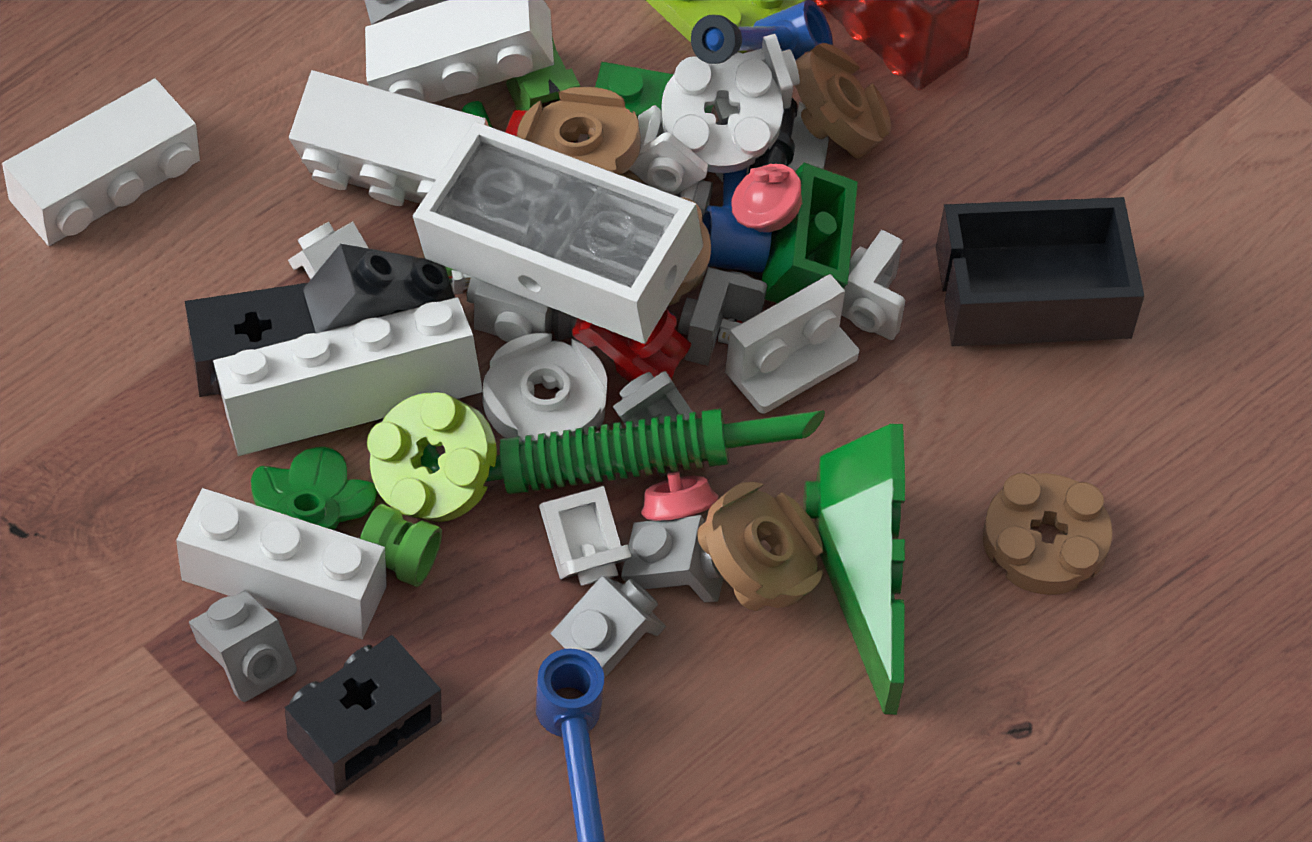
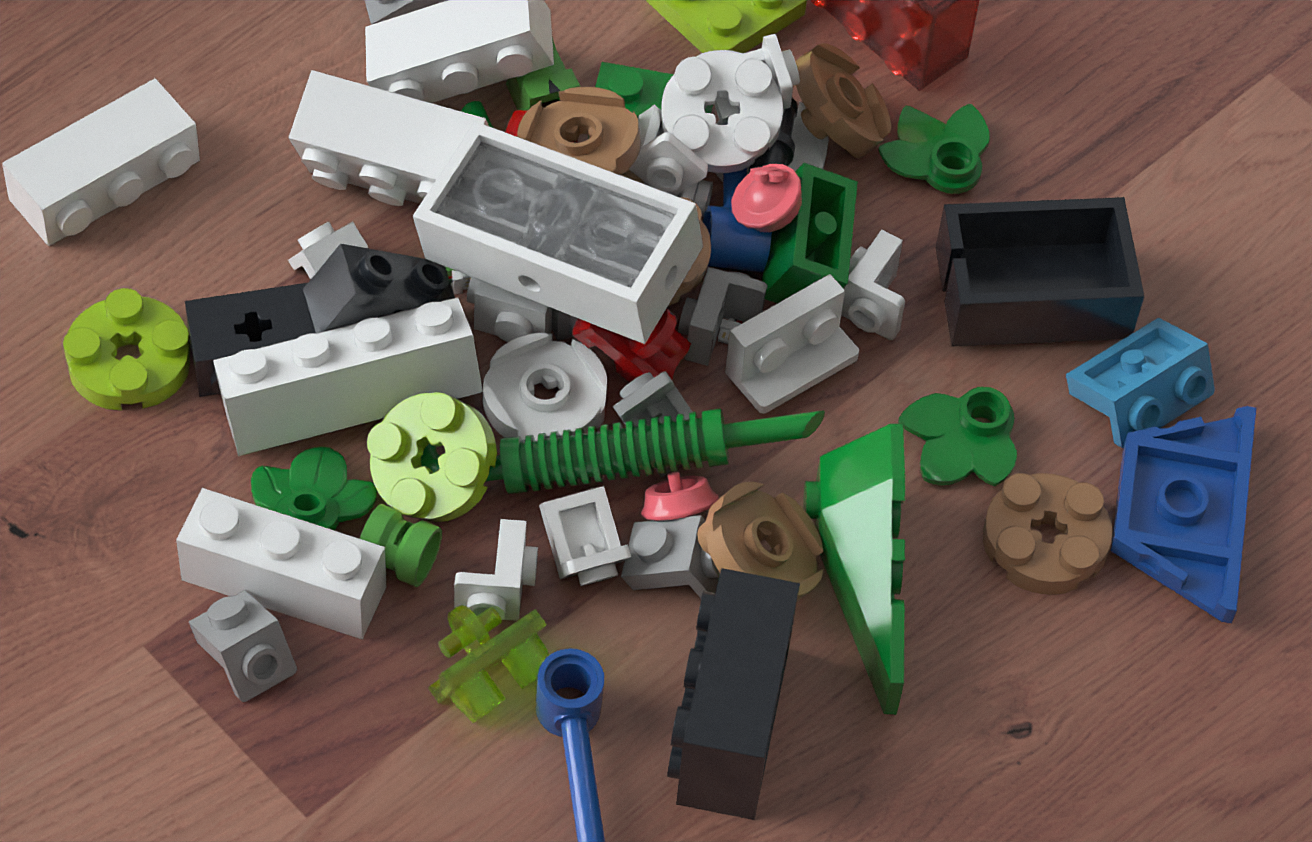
black brick [284,635,442,795] -> none
light grey bracket [550,576,666,679] -> none
blue piece [691,0,833,64] -> none
none -> lime plate [63,288,191,410]
none -> clear neon green hips [428,605,550,723]
none -> white bracket [454,519,538,623]
none -> black piece [667,568,800,820]
none -> green plate [878,104,990,194]
none -> green plate [898,387,1017,486]
none -> dark azure bracket [1066,317,1215,448]
none -> blue wing [1110,406,1256,624]

